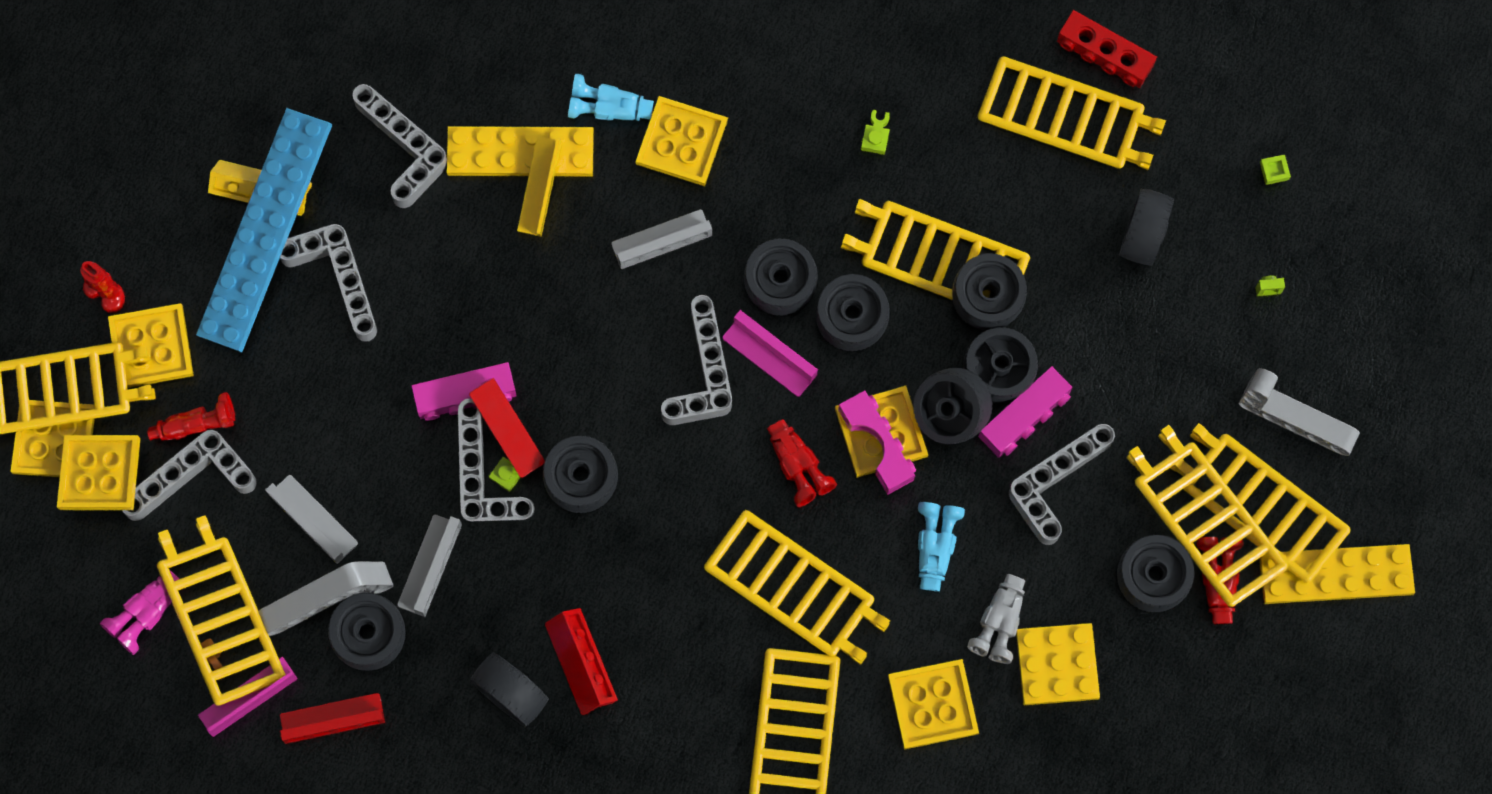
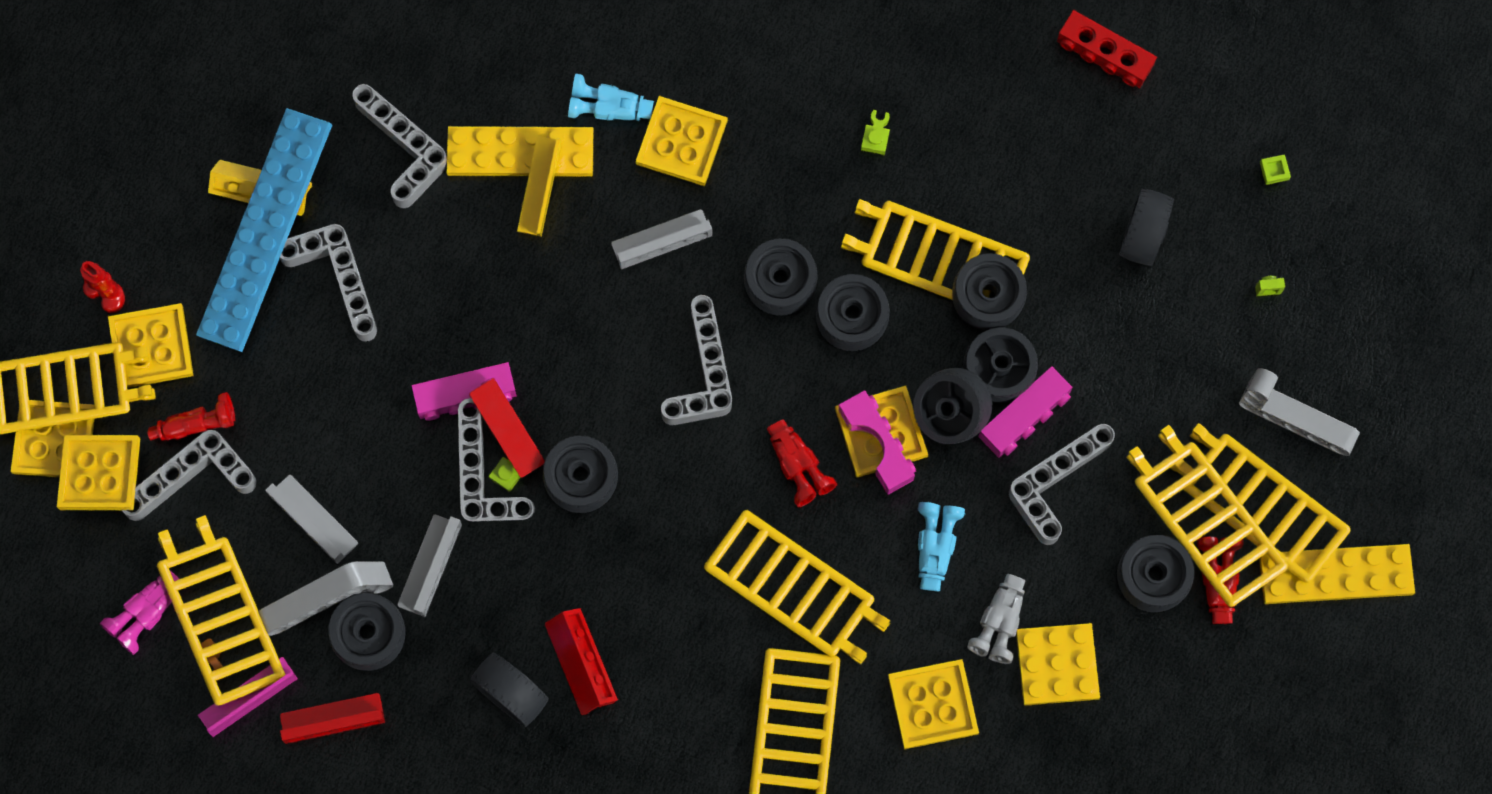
dark pink panel [723,310,818,397] -> none
yellow bar [978,56,1166,170] -> none

